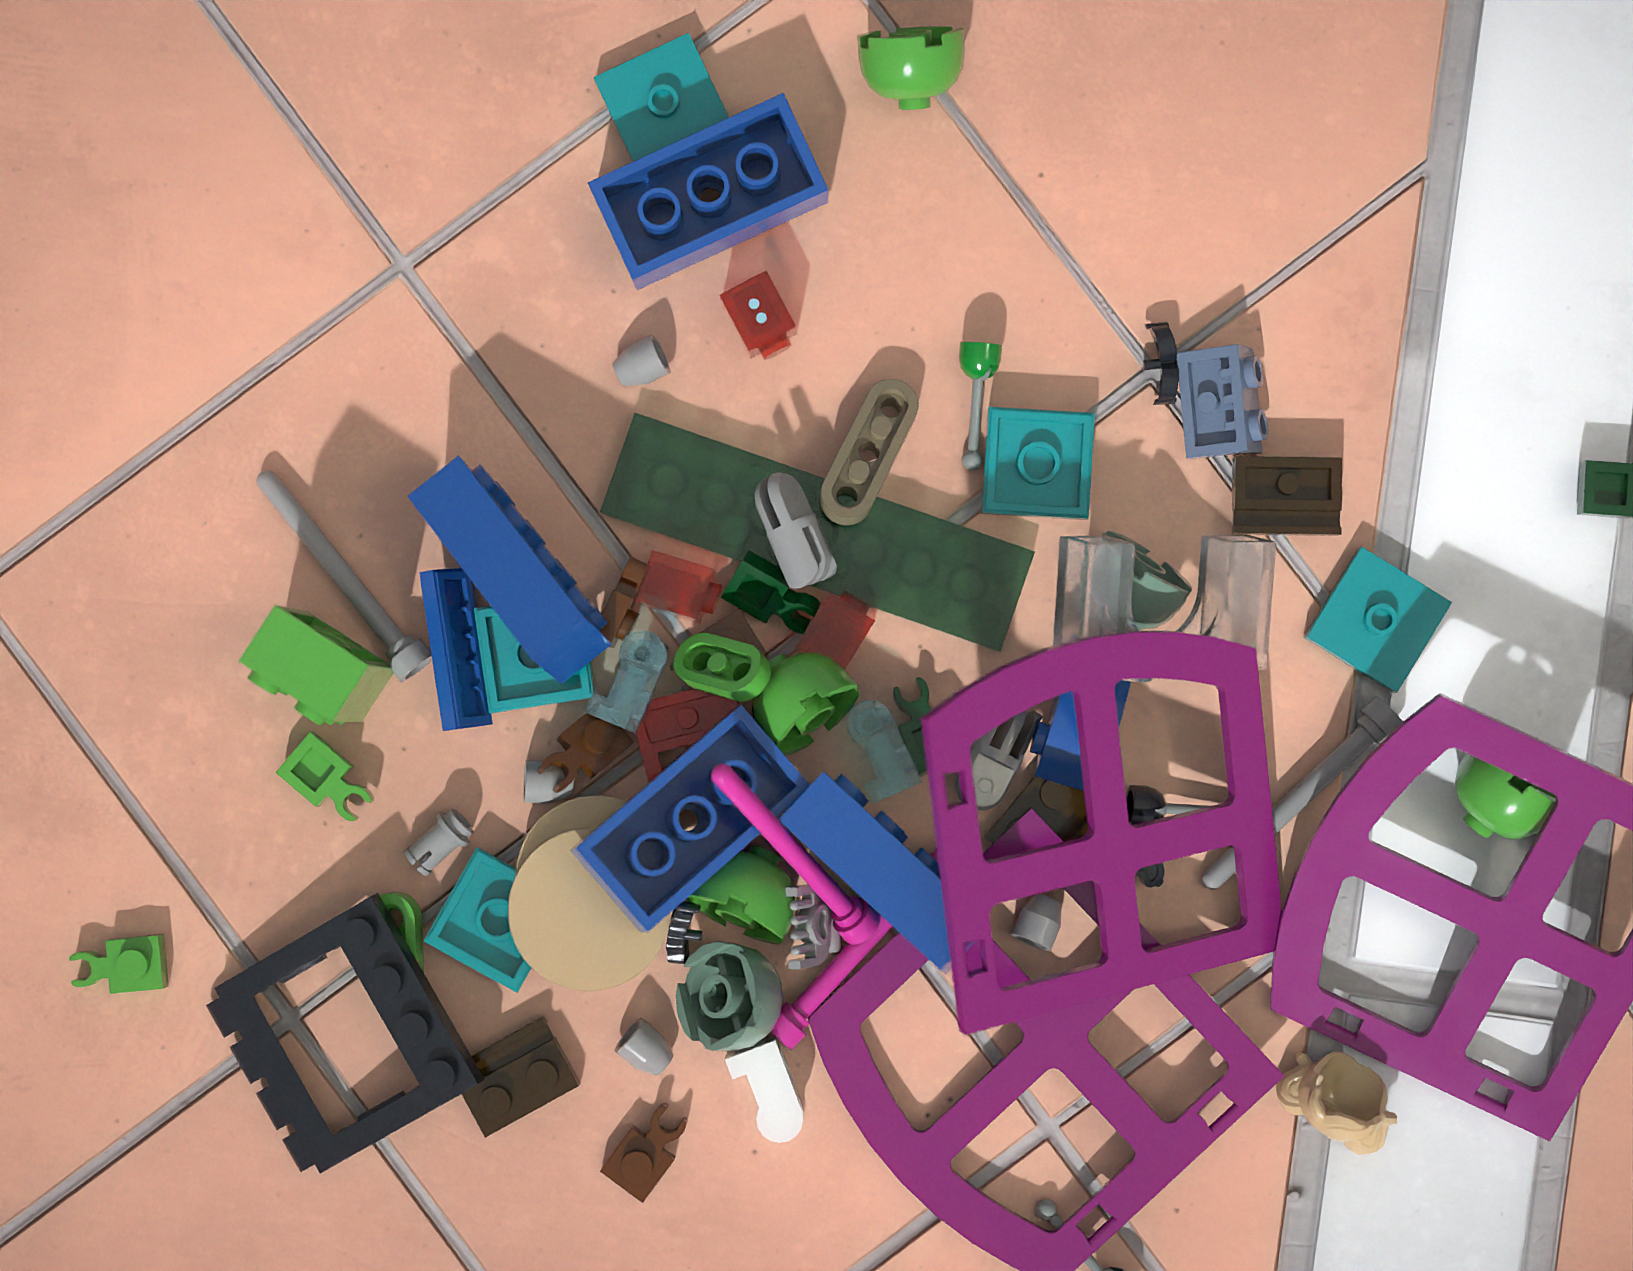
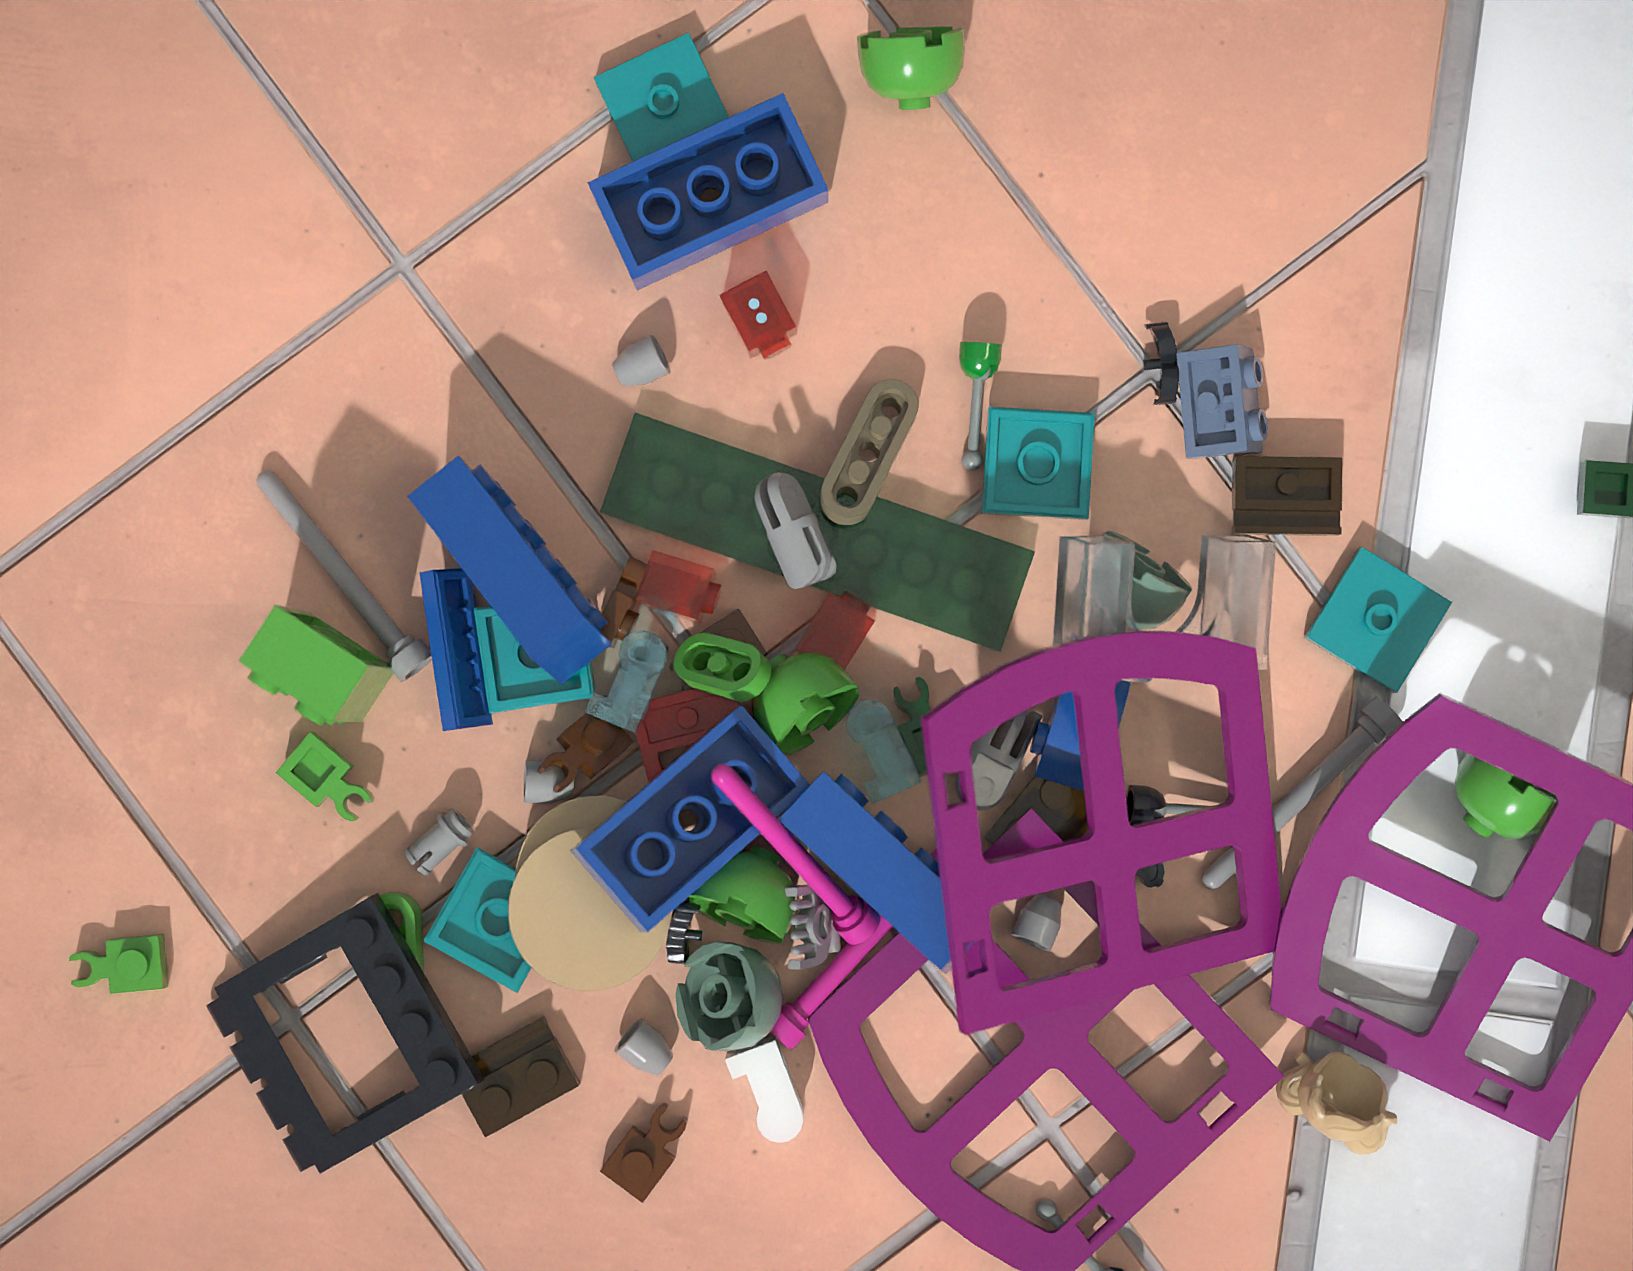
dark green plate [720,550,821,634] -> none

